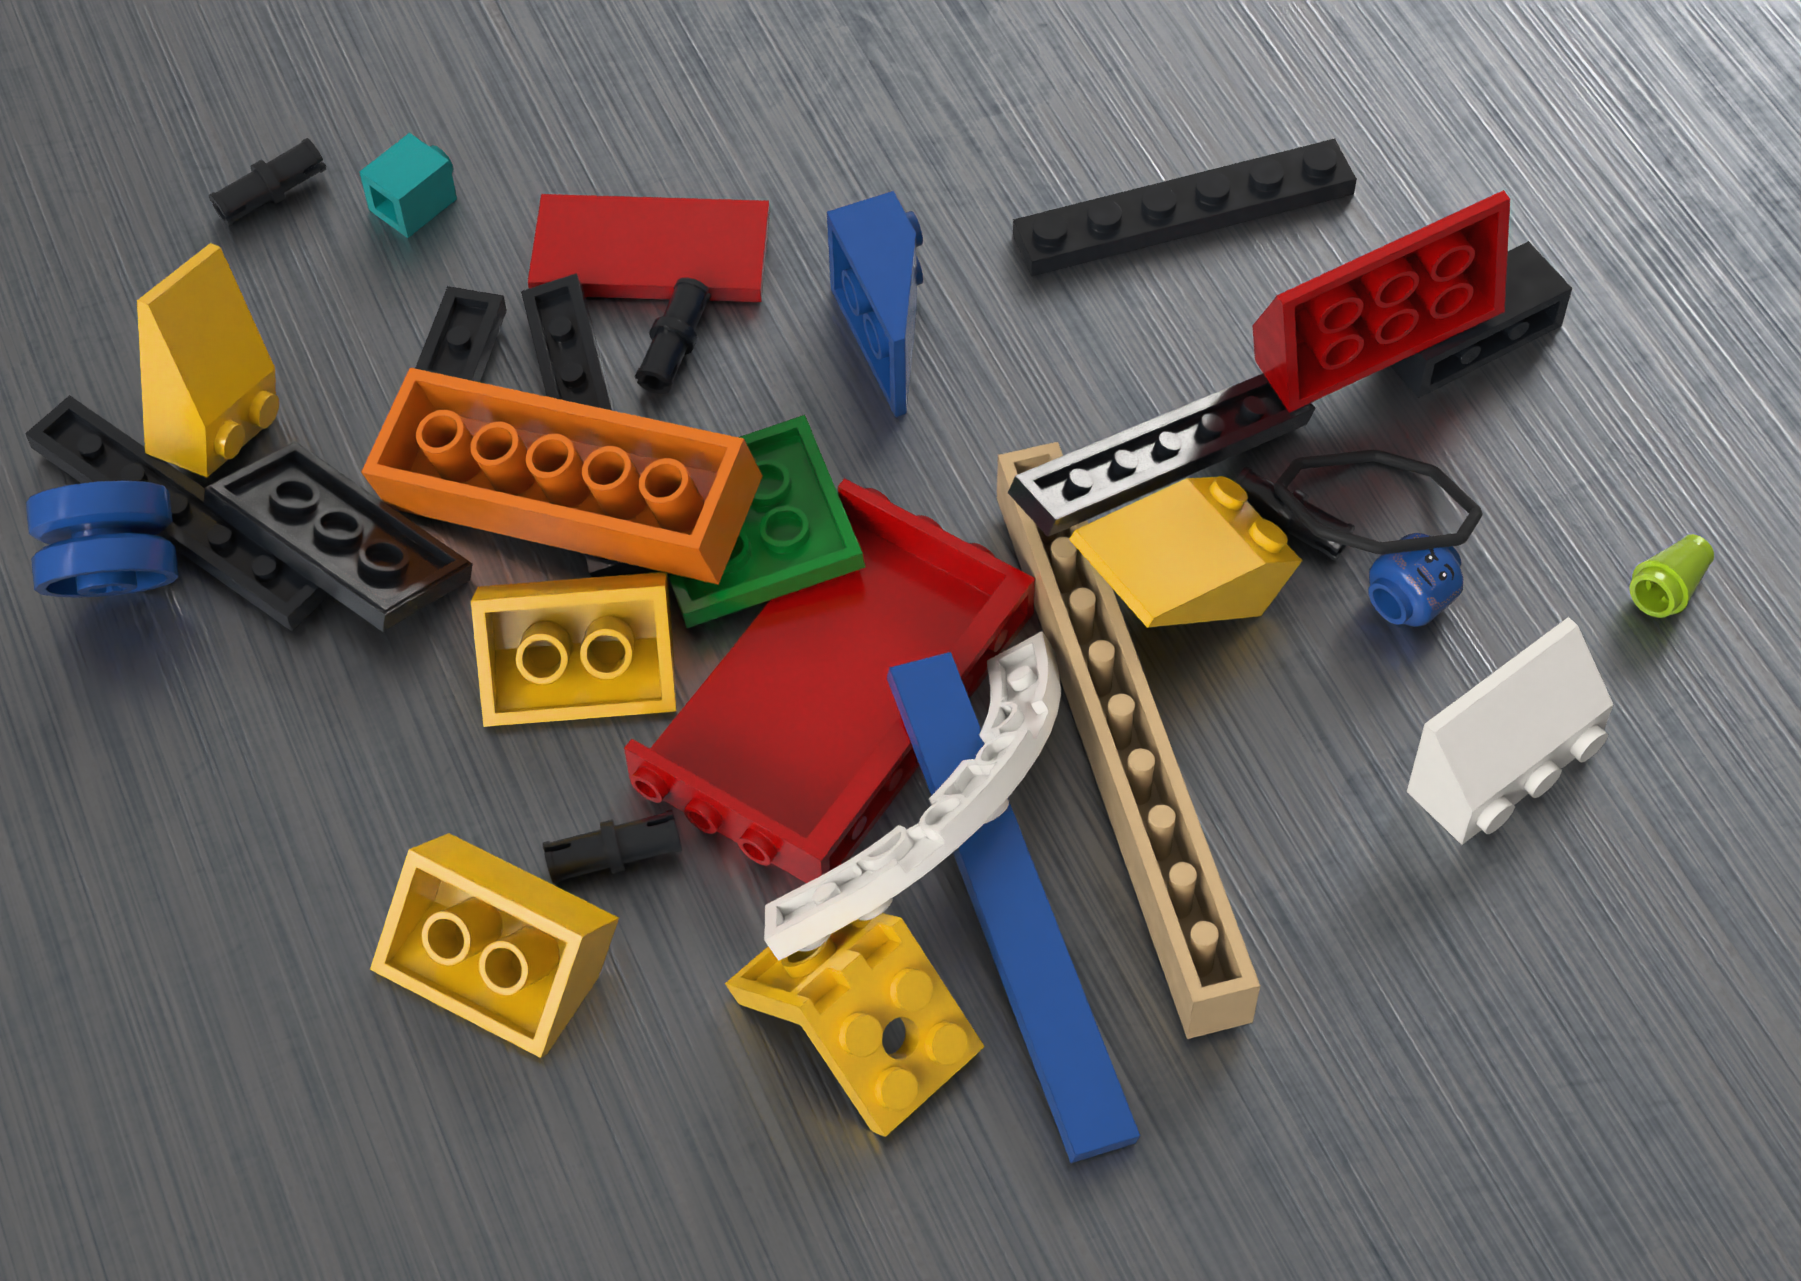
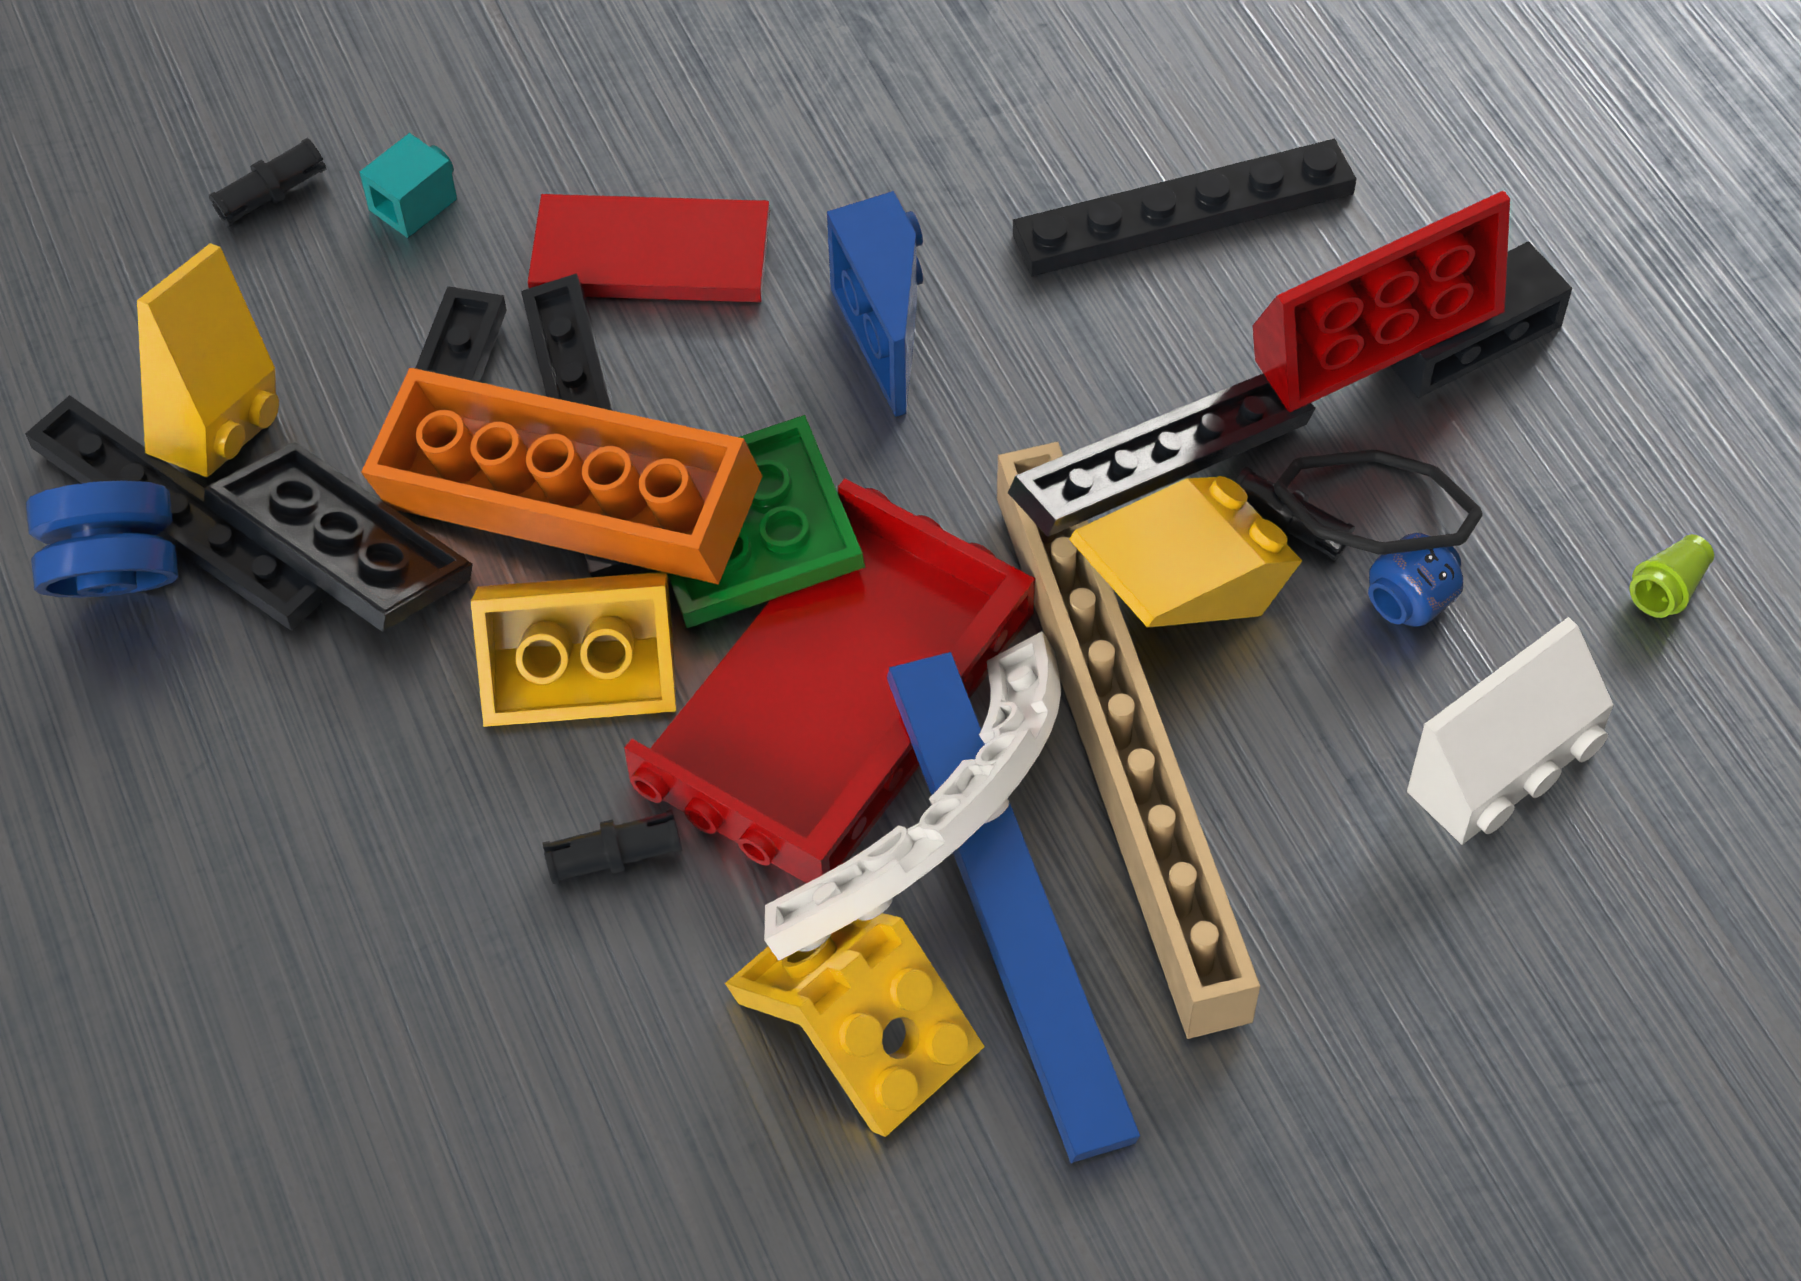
yellow slope [370,833,619,1058] -> none
black pin [635,278,711,394] -> none

